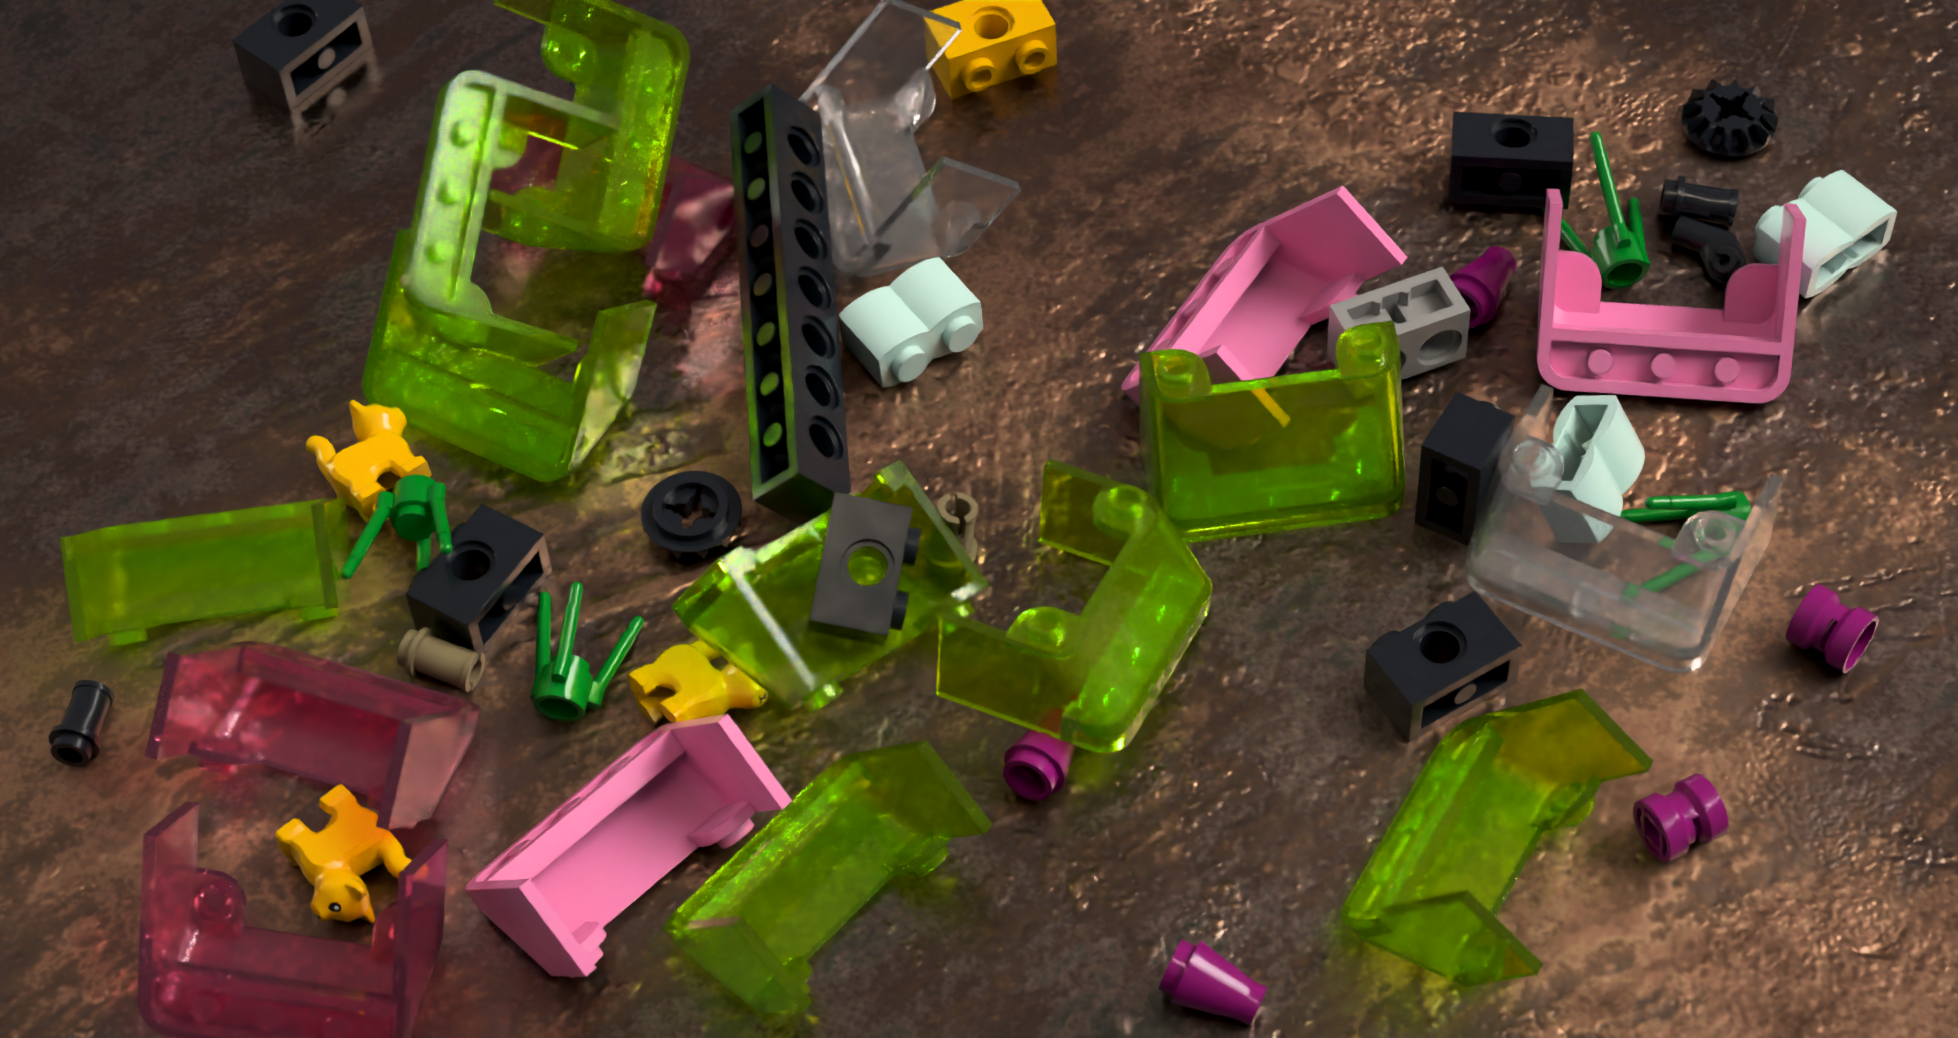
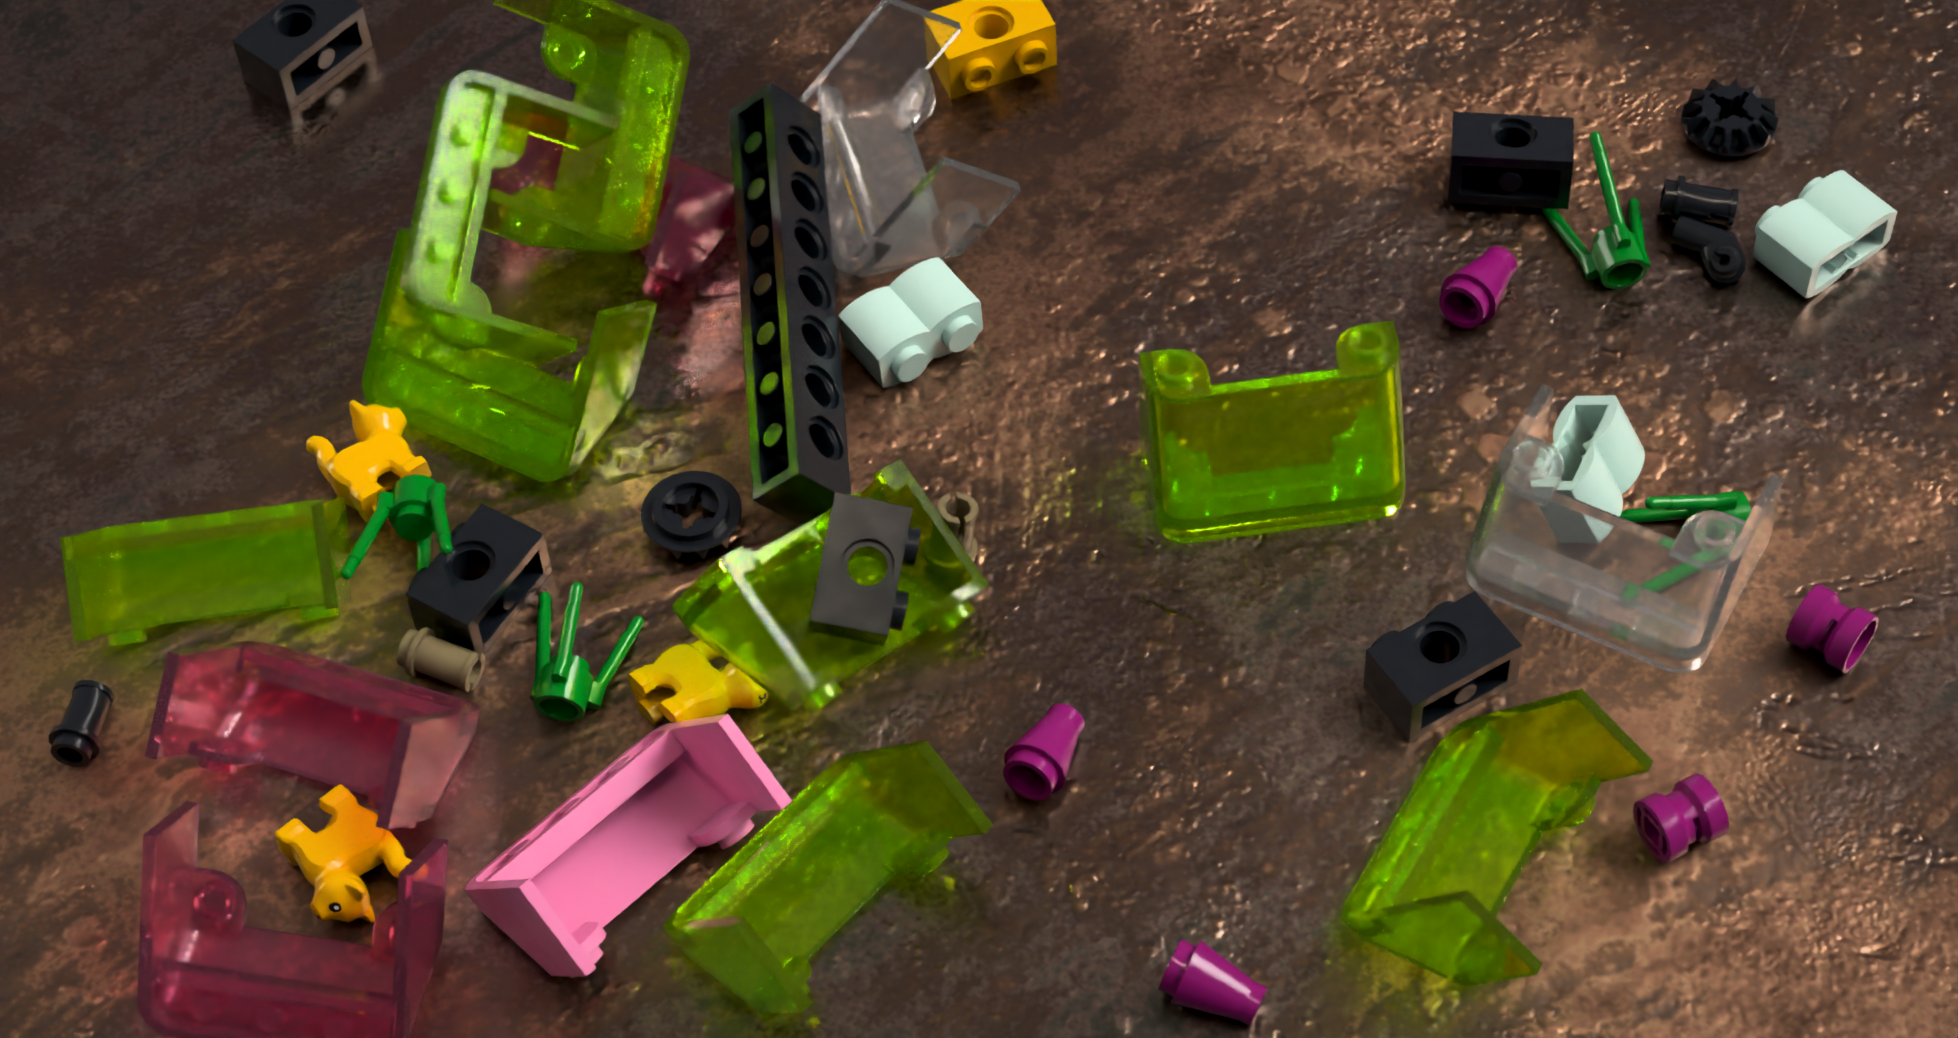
clear neon green windscreen [936,458,1212,752] -> none
bright pink windscreen [1121,186,1407,447] -> none
light grey brick [1327,266,1470,397] -> none
black brick [1415,391,1515,548] -> none
bright pink windscreen [1537,189,1806,403] -> none

